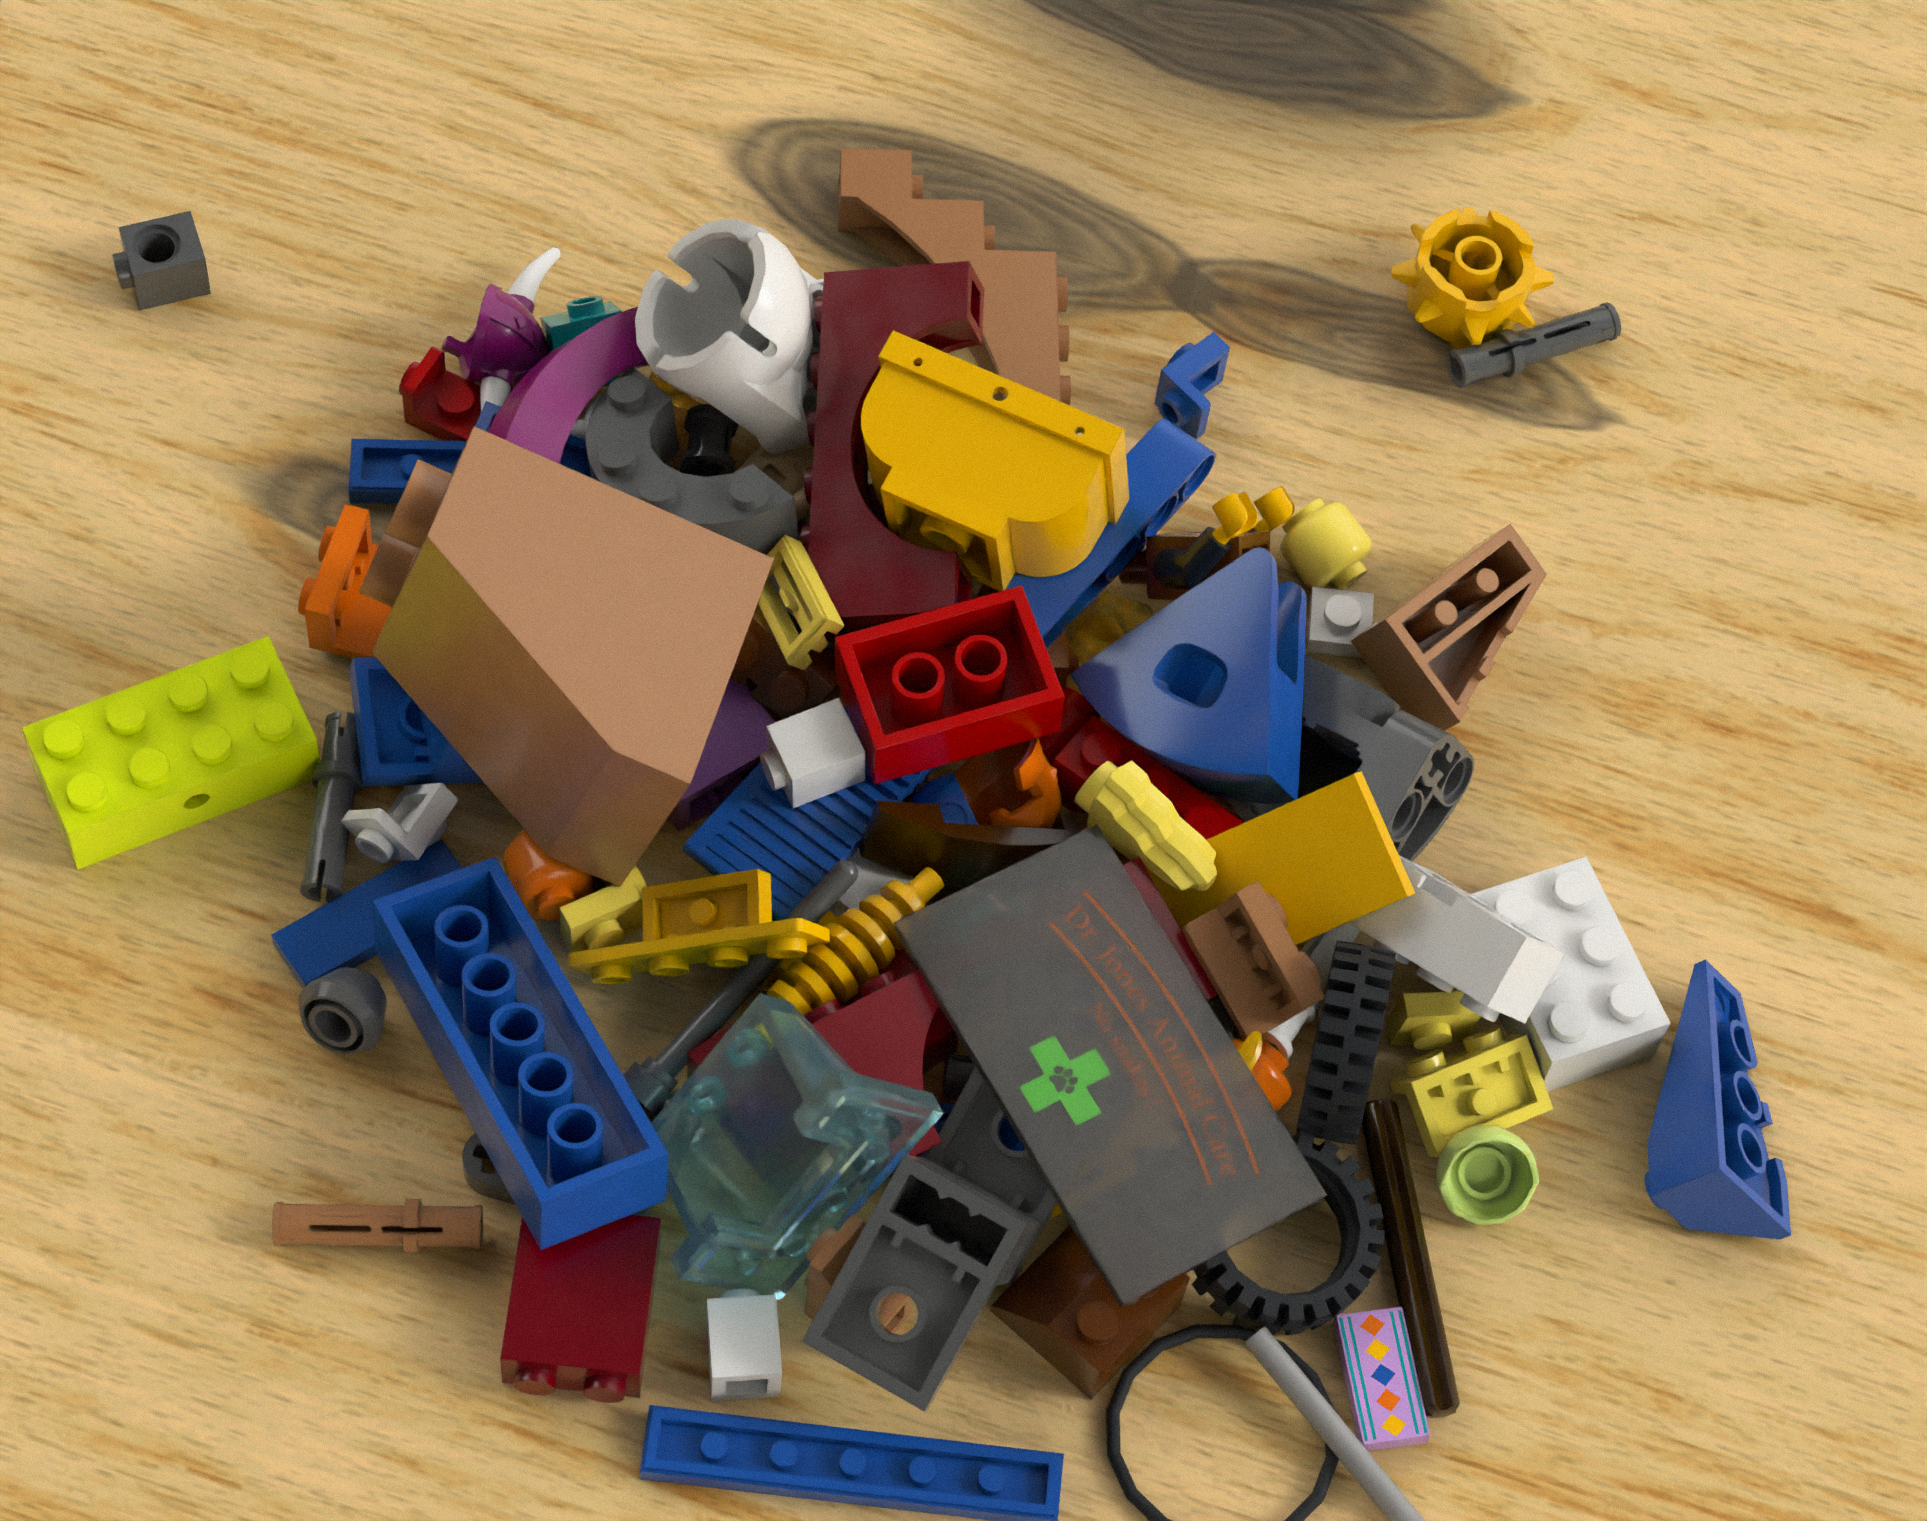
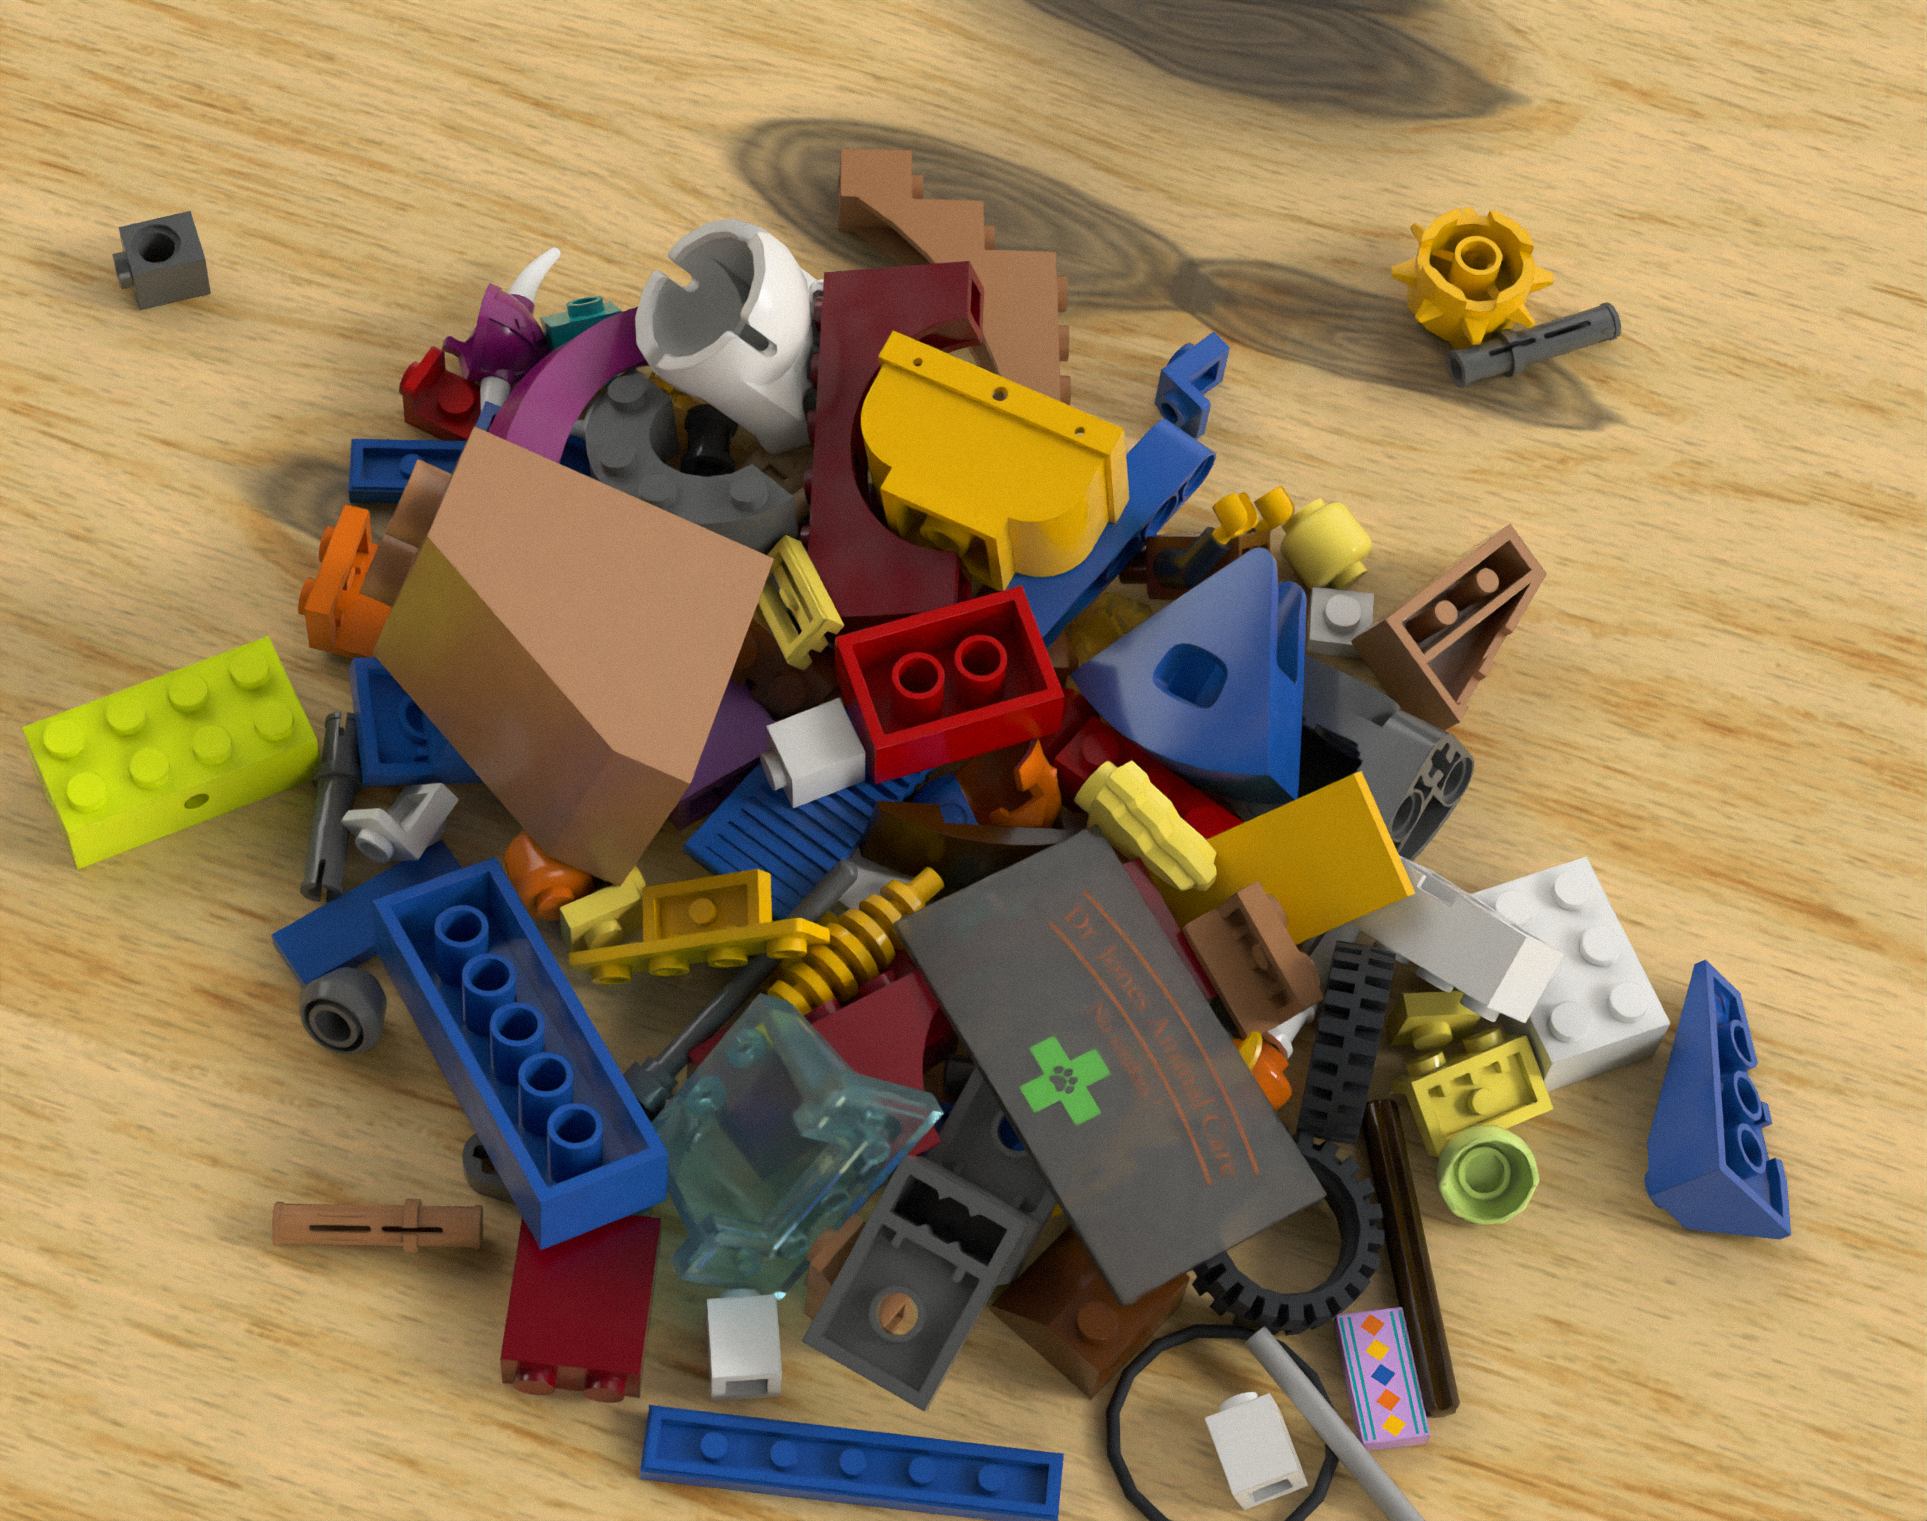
none -> white brick [1205,1392,1308,1510]

